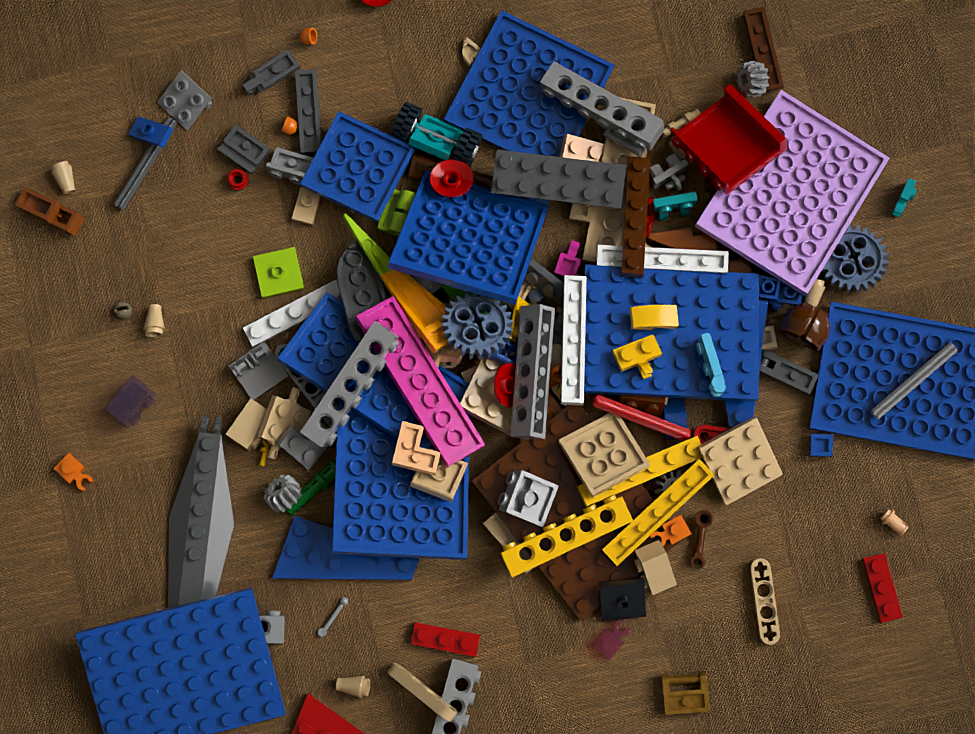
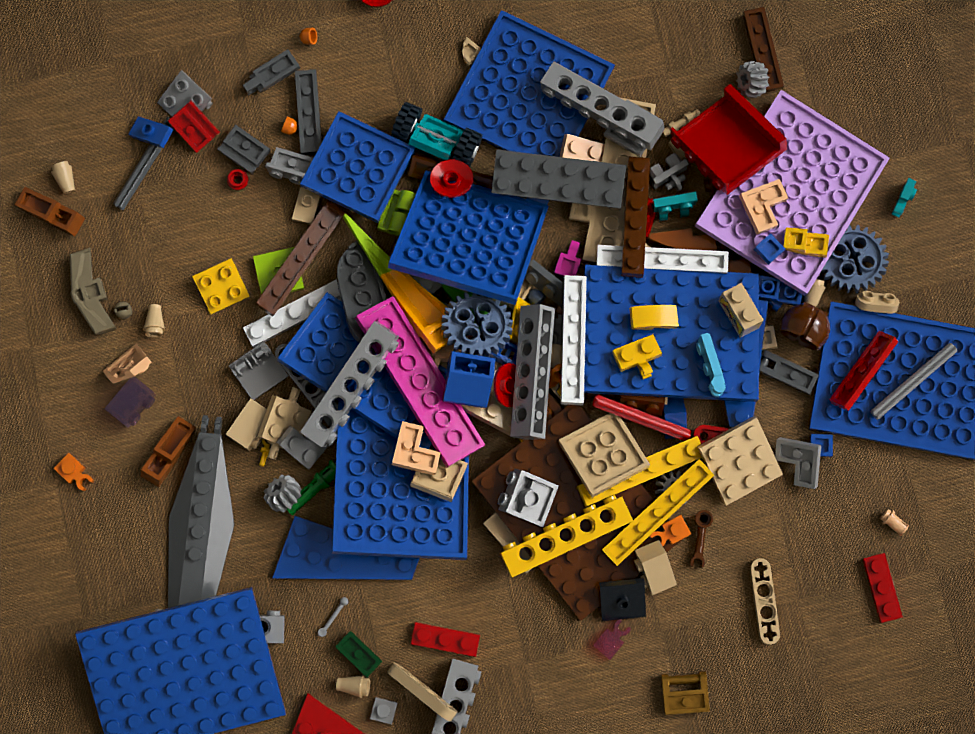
none -> dark tan plate [69,247,117,334]
none -> light nougat plate [103,343,152,384]
none -> dark orange slope [141,416,196,487]
none -> red plate [168,100,220,153]
none -> yellow hinge [192,258,250,314]
none -> reddish brown plate [255,201,345,317]
none -> dark green plate [335,630,383,678]
none -> light grey plate [370,697,398,725]
none -> blue slope [443,351,496,408]
none -> tan brick [718,283,764,338]
none -> light nougat plate [739,179,788,235]
none -> blue plate [753,233,785,265]
none -> light grey plate [775,437,821,489]
none -> yellow slope [783,227,829,258]
none -> red plate [829,331,899,411]
none -> tan plate [855,291,900,314]

